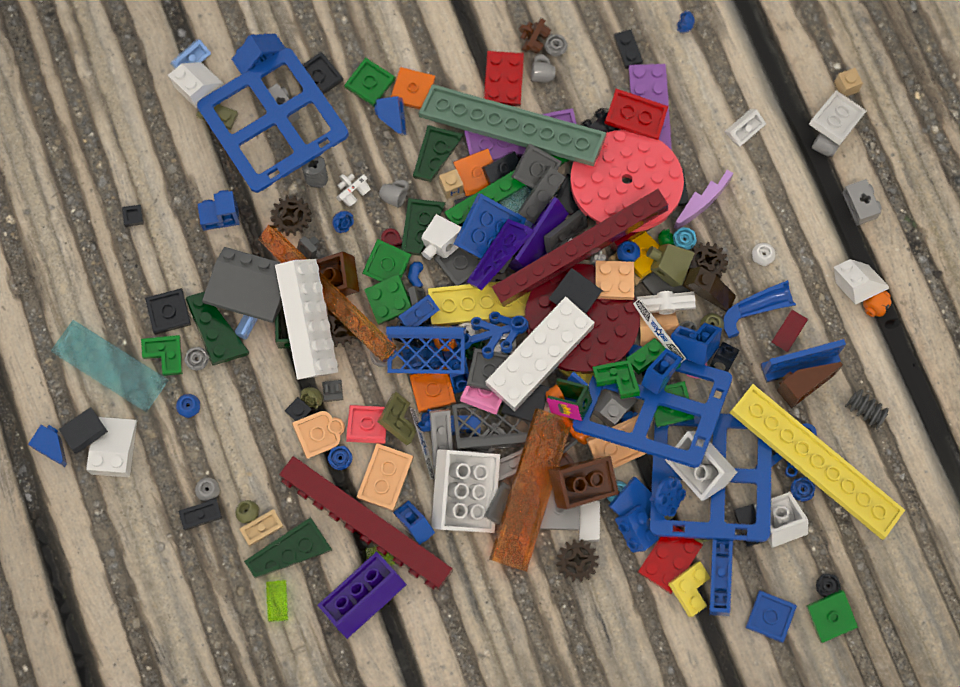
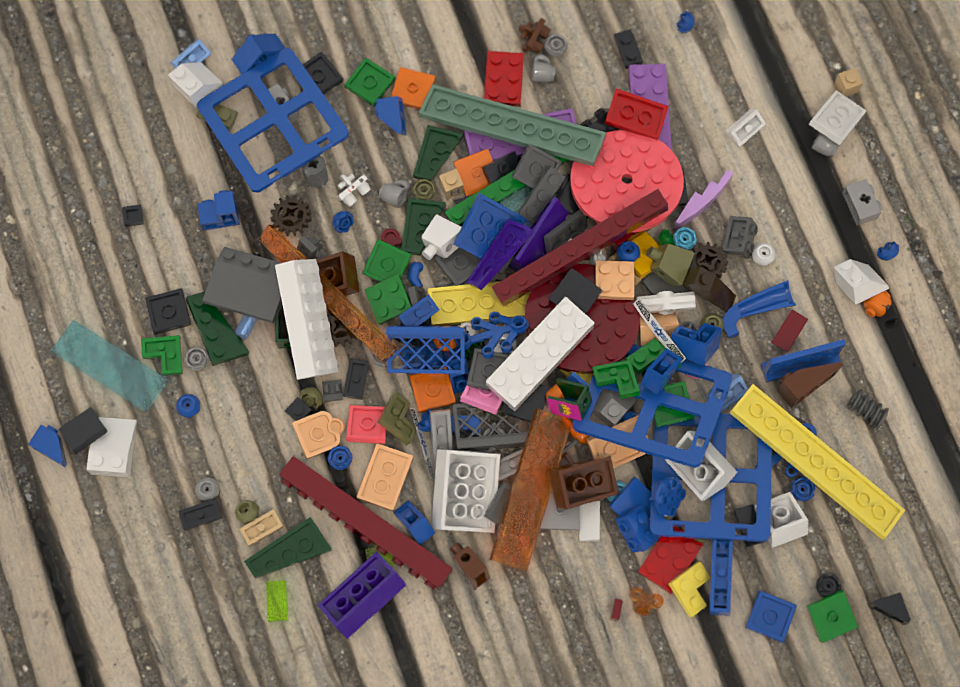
dark brown gear [556,539,599,583] -> none
black bracket [710,342,740,372] -> none
none -> black plate [343,358,369,400]
none -> olive plate [412,179,436,200]
none -> reddish brown torso [450,542,490,590]
none -> dark red tile [610,598,623,622]
none -> clear orange piece [630,587,664,616]
none -> light blue slope [705,374,748,412]
none -> dark grey bracket [723,216,758,259]
none -> black slope [868,592,911,625]
none -> blue plate [877,241,899,261]

